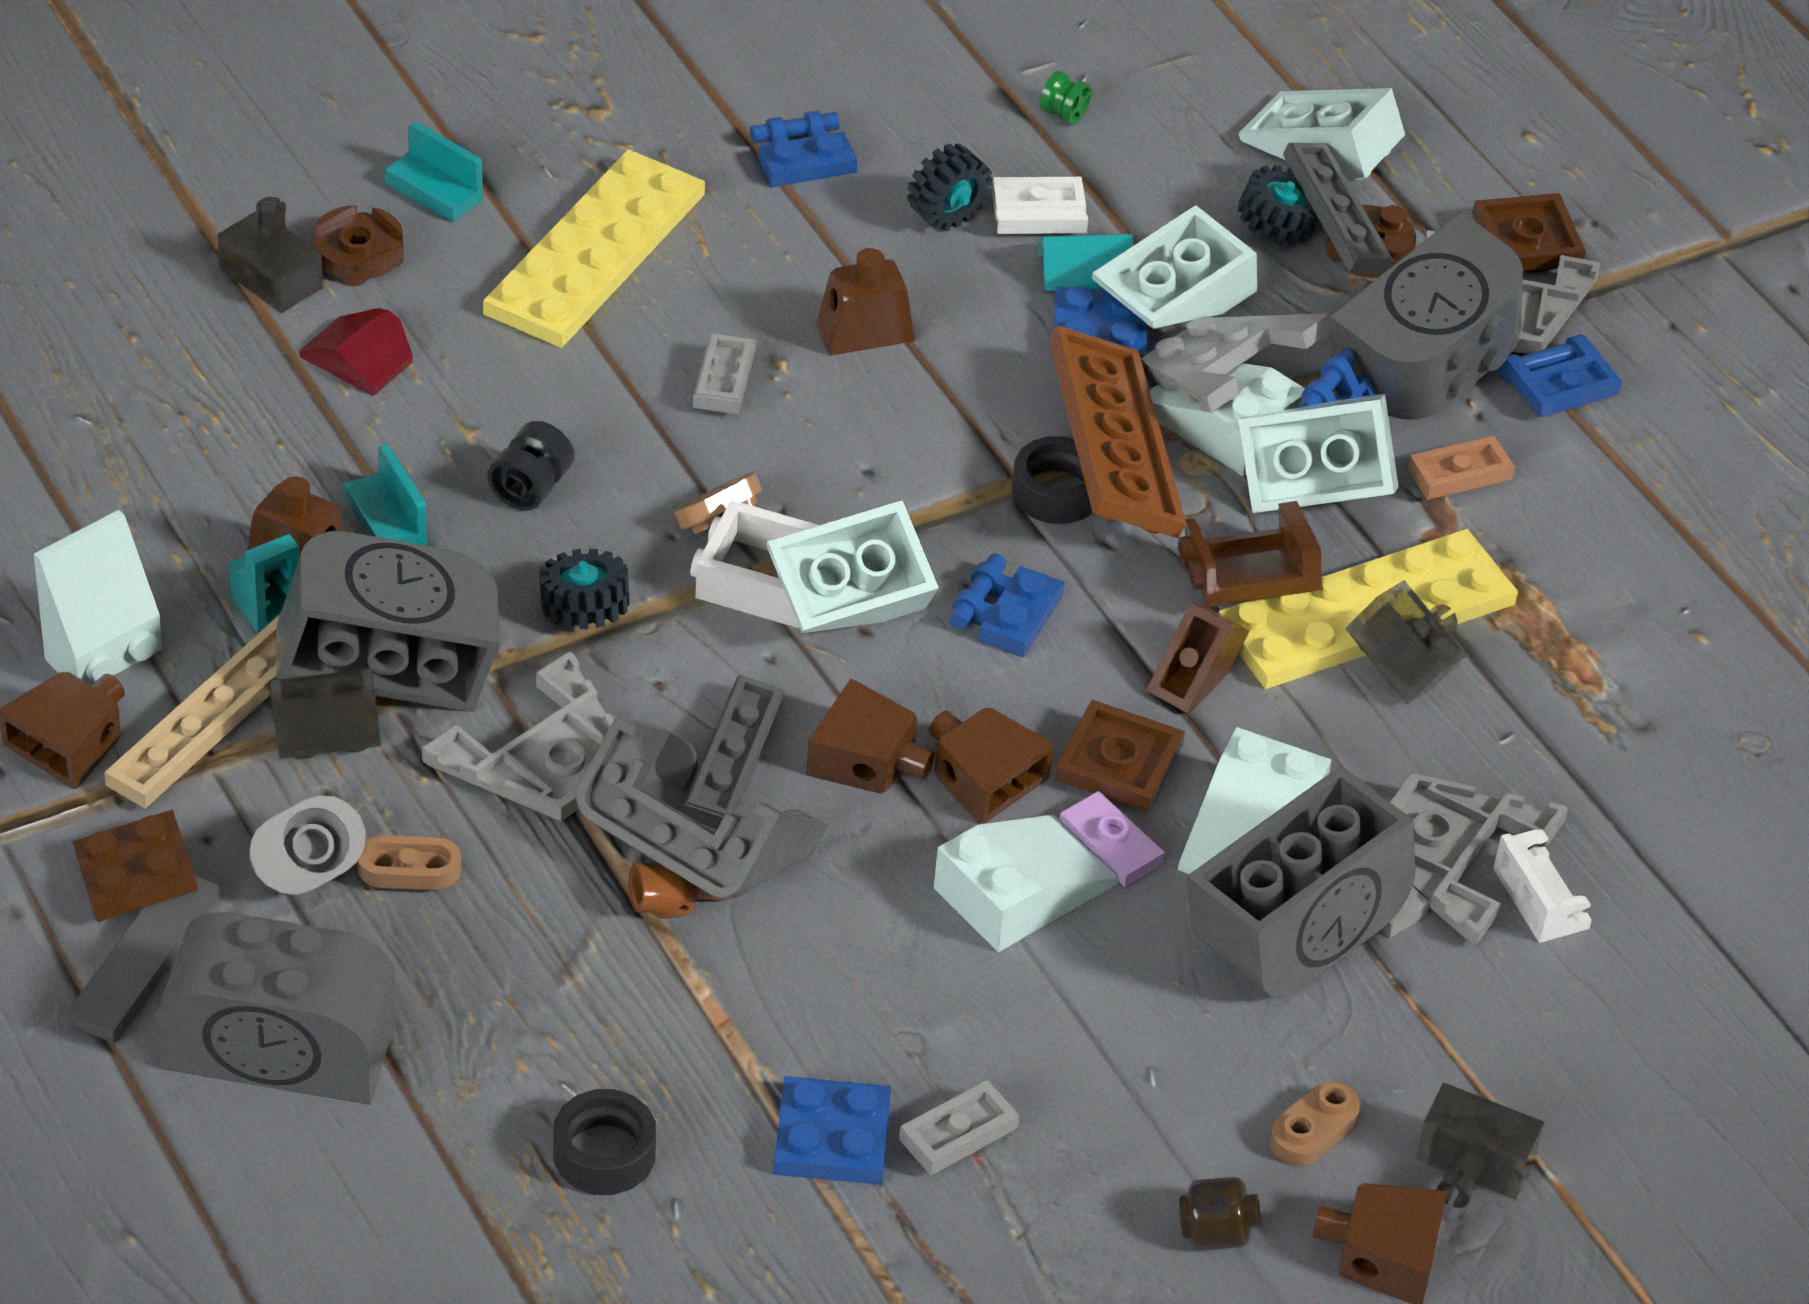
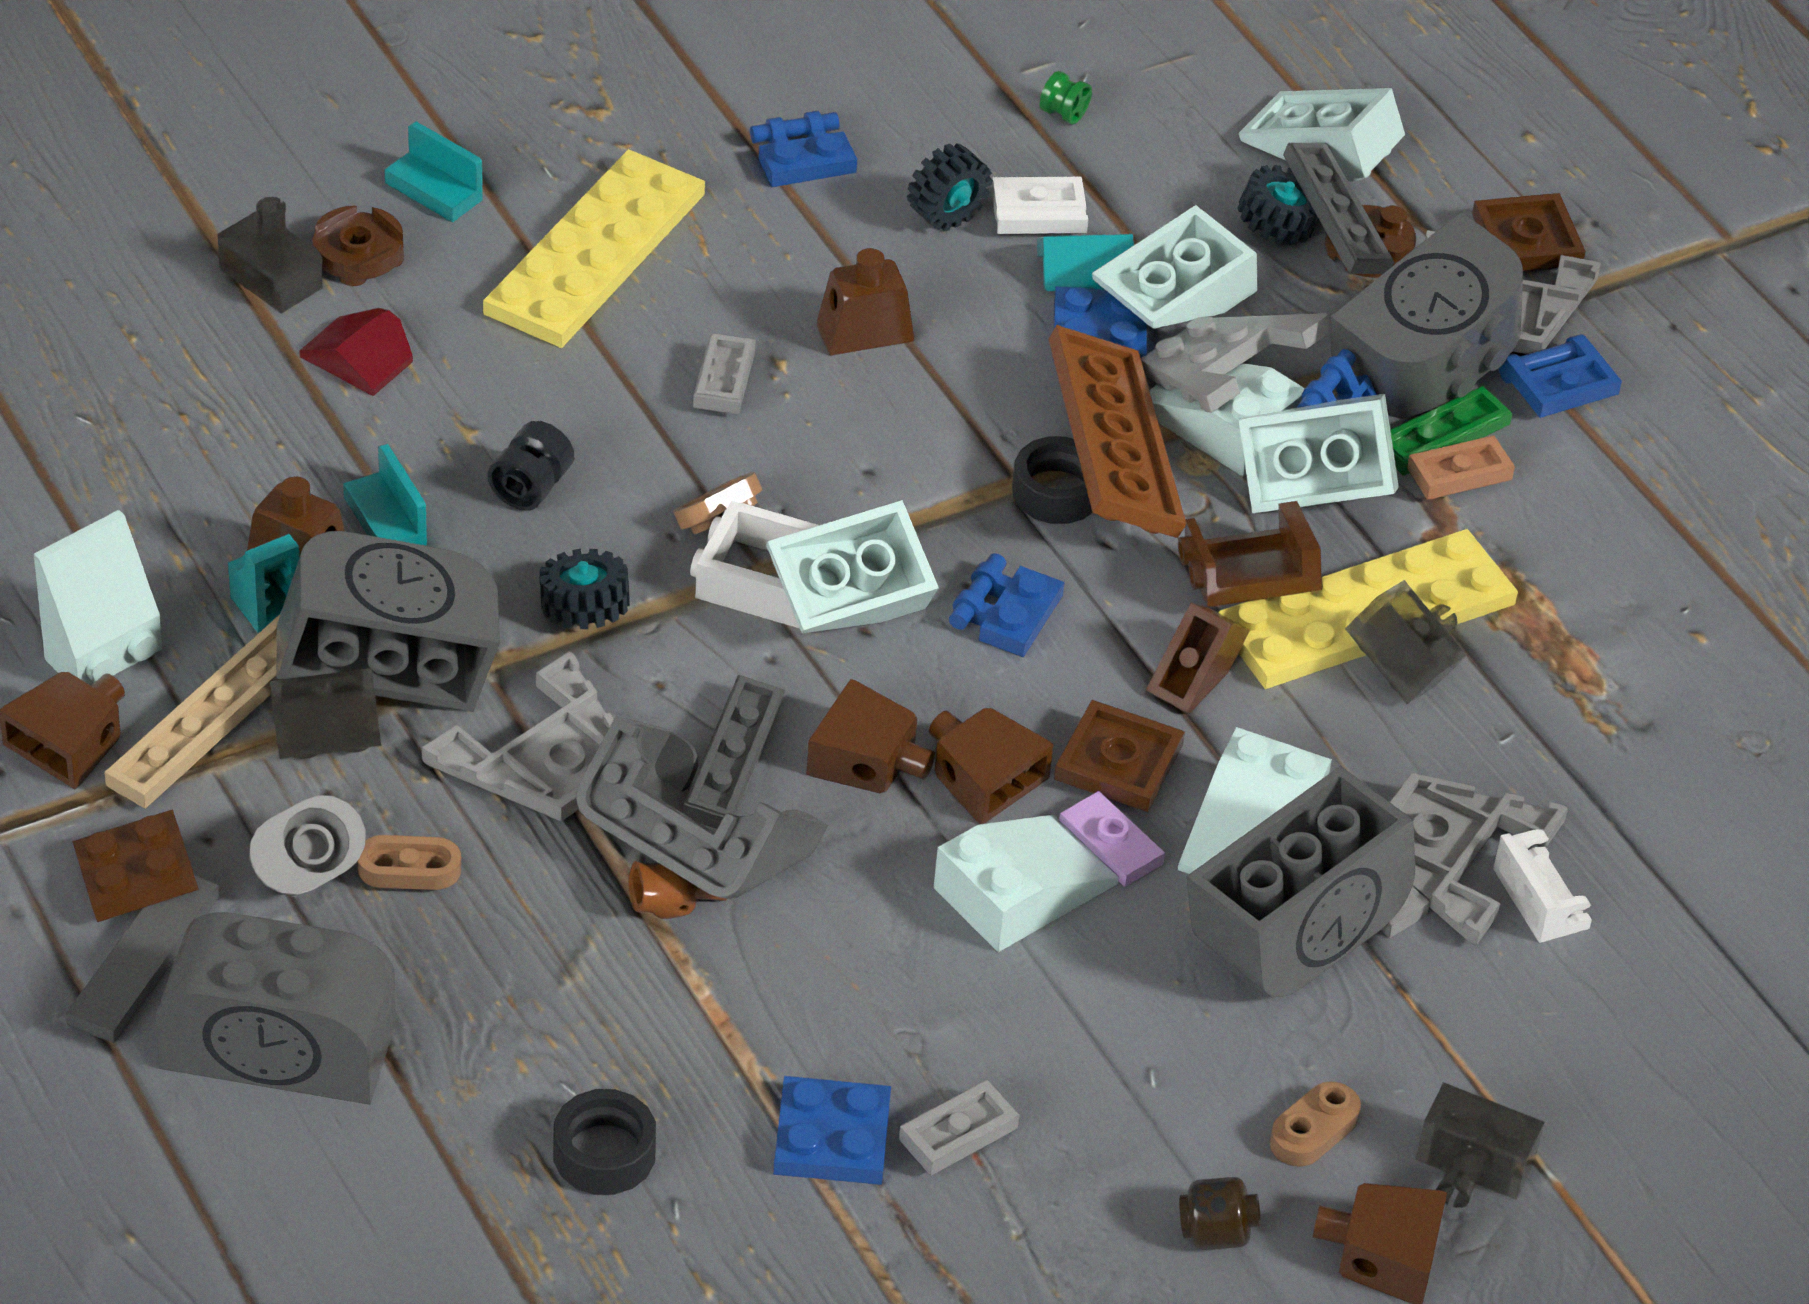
none -> green tile [1390,386,1512,476]

